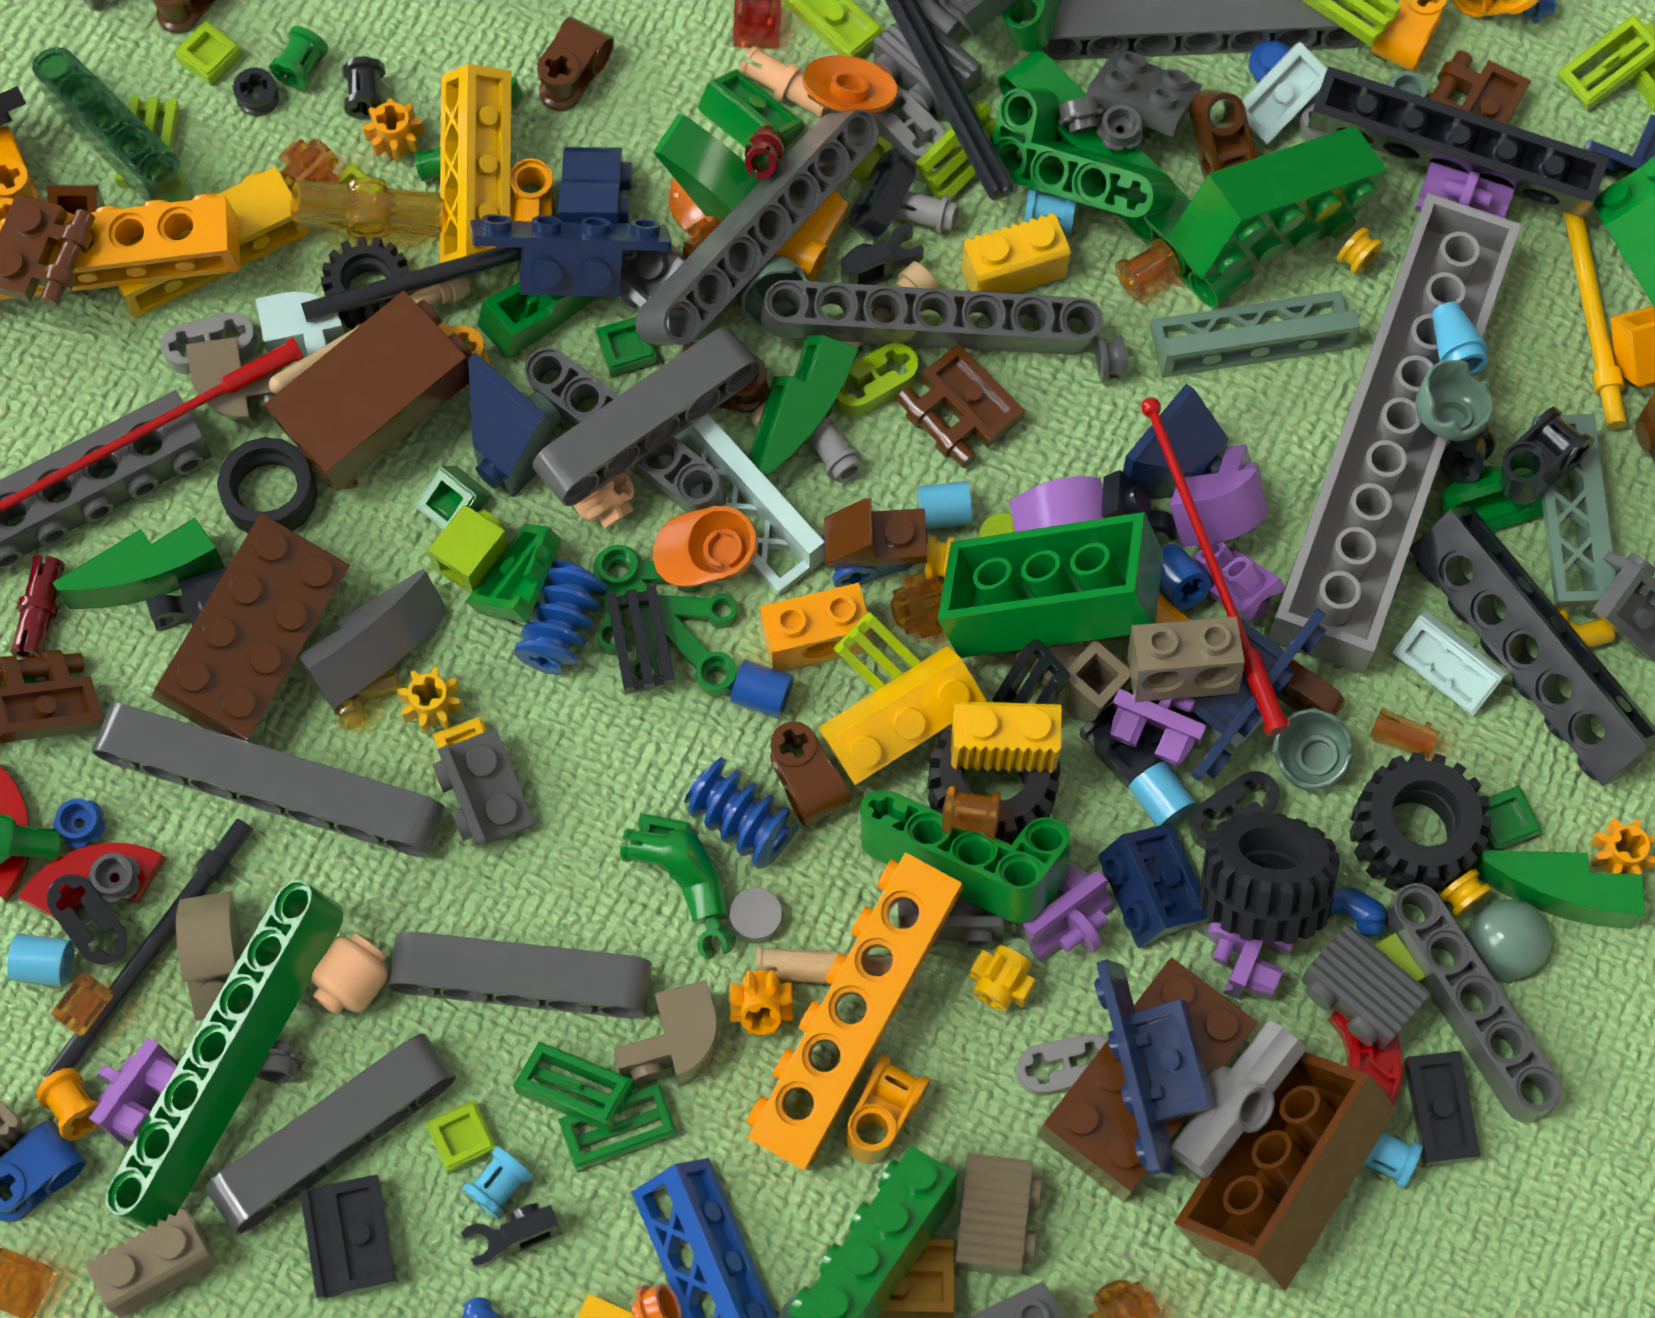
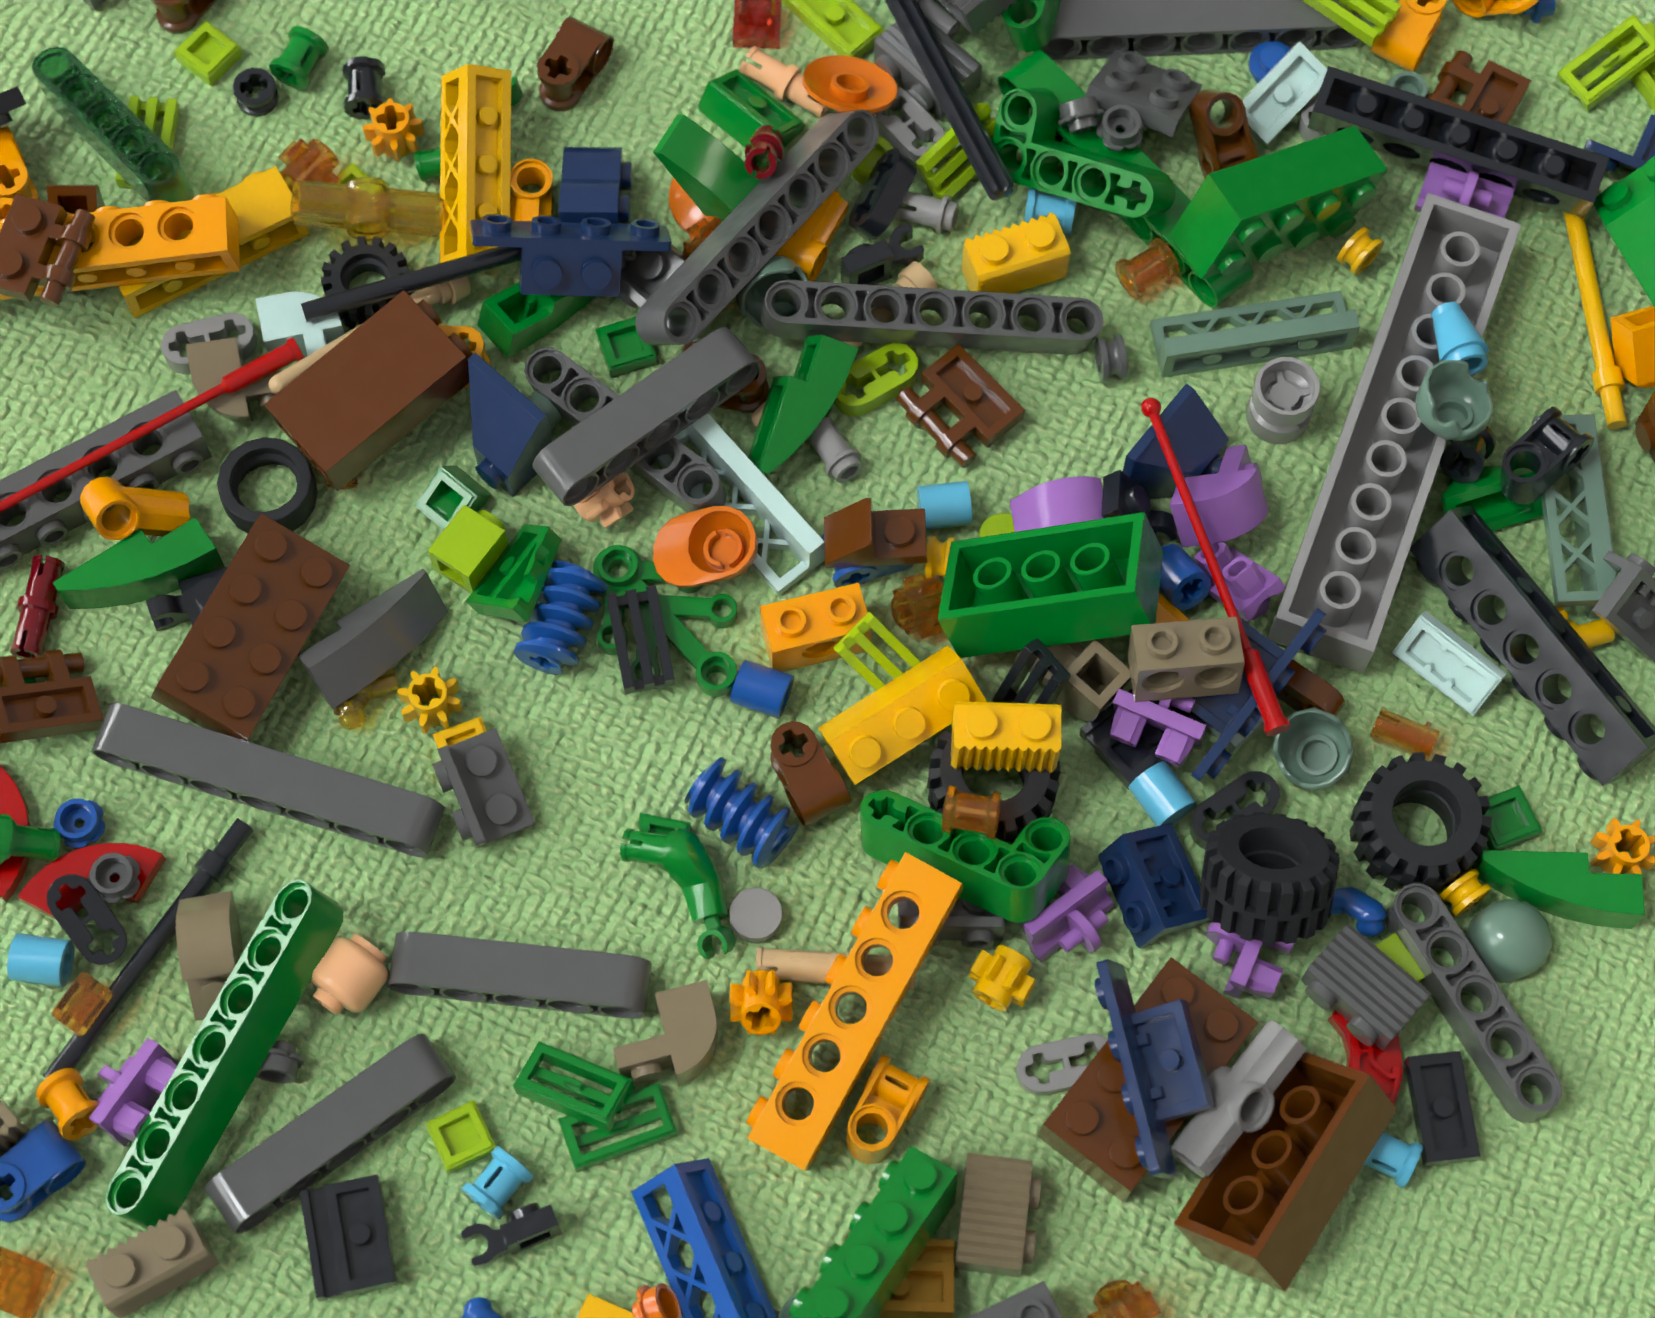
none -> light orange piece [80,477,191,541]
none -> light grey wheel [1246,357,1320,444]

